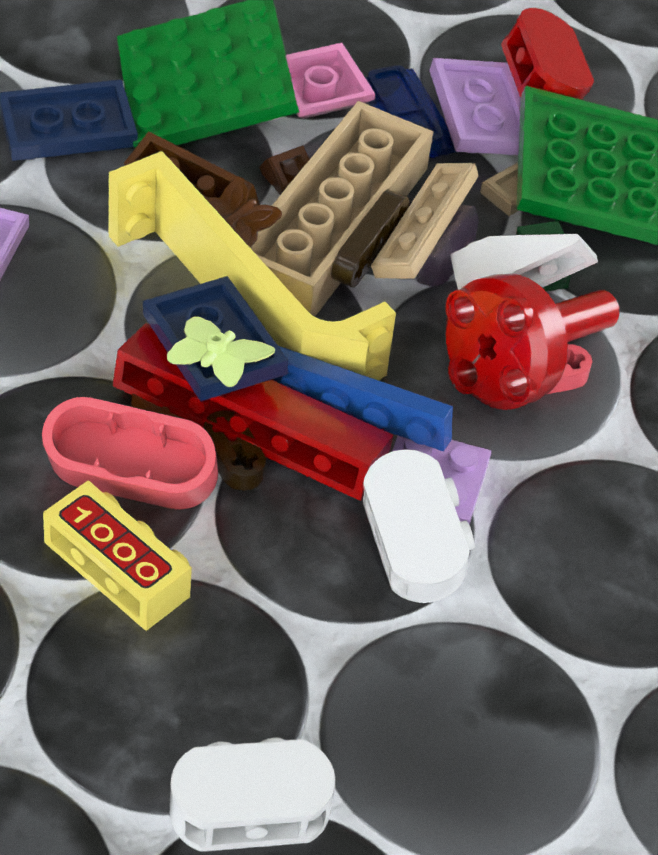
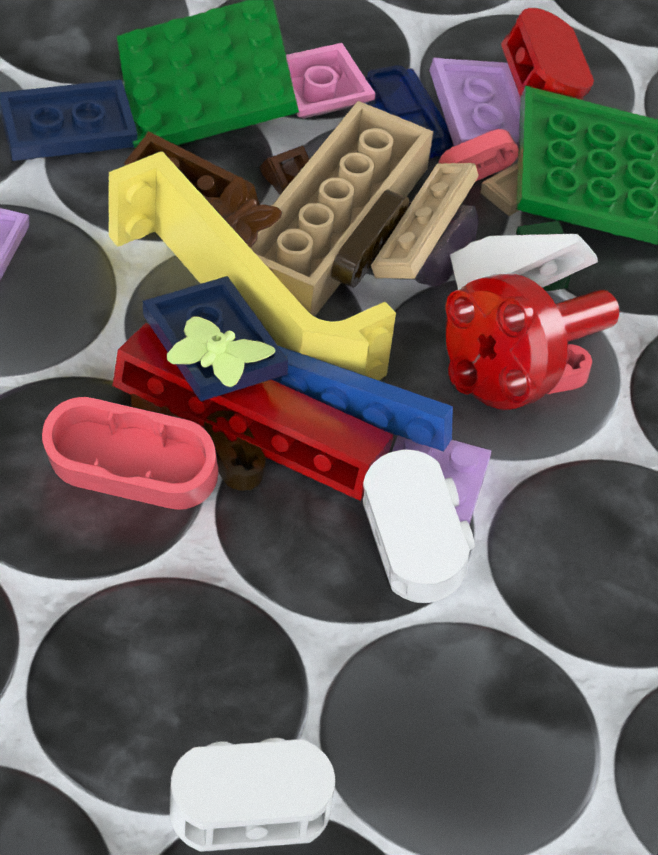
light yellow brick [43,480,192,631] -> none
none -> coral beam [438,129,519,181]

